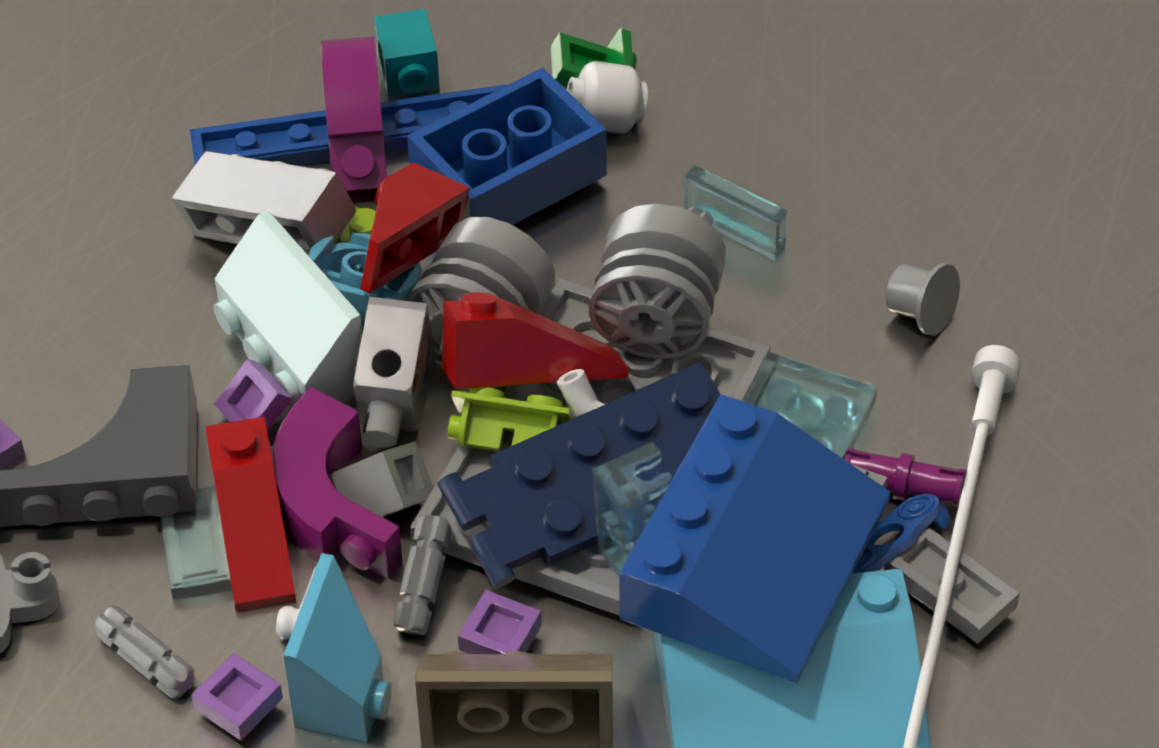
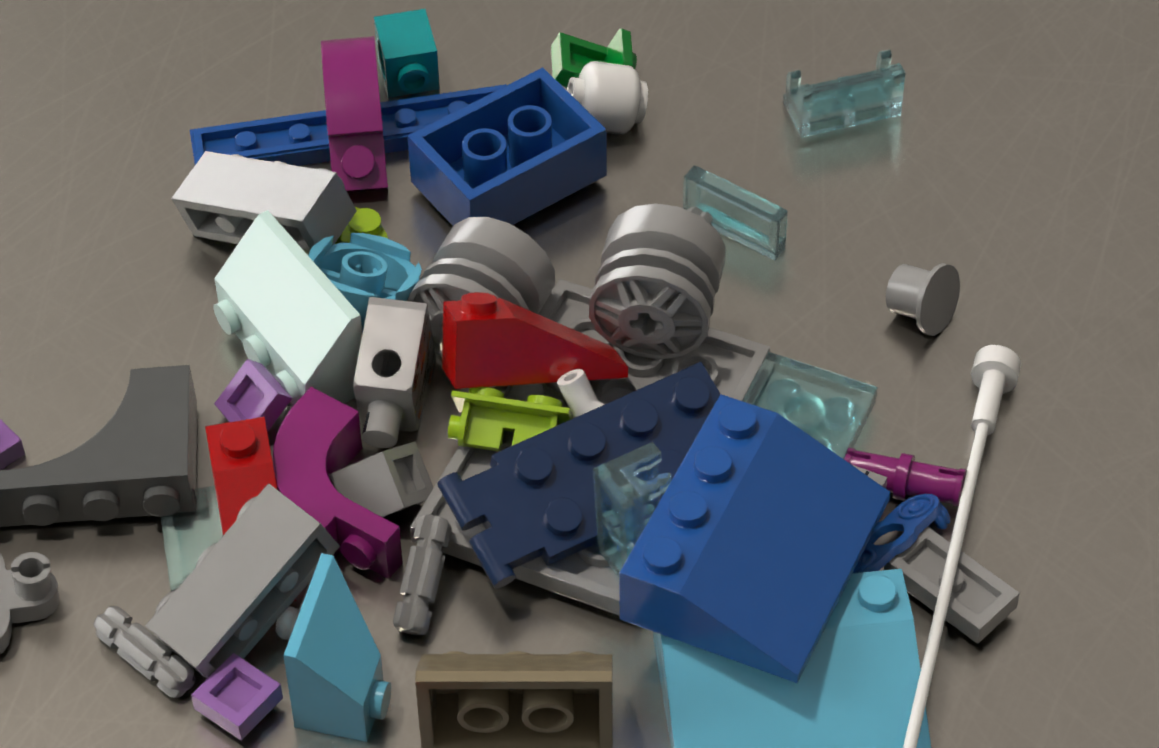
red slope [360,162,470,294] -> none
medium lavender plate [458,590,542,654] -> none
none -> light grey brick [145,484,340,679]
none -> clear light blue hinge [783,50,905,138]

